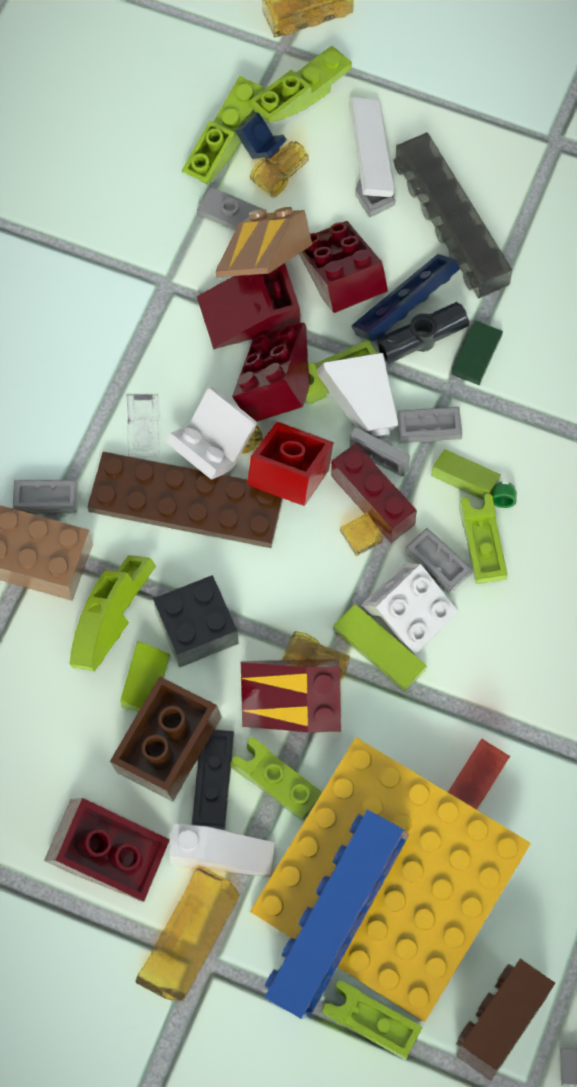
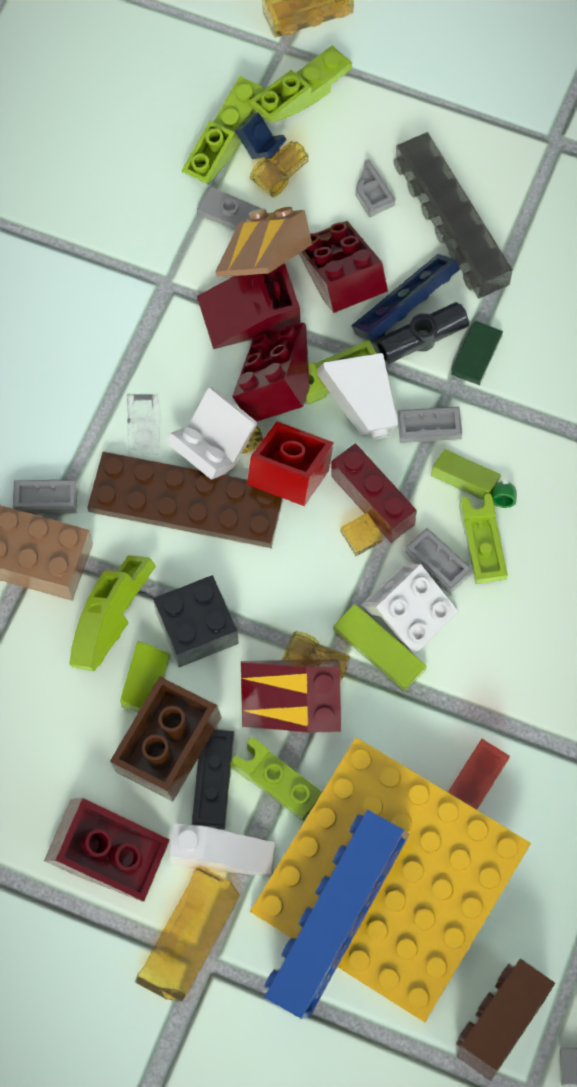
lime plate [322,980,423,1060] -> none
white tile [349,97,394,197] -> none
light grey plate [350,427,410,477] -> none

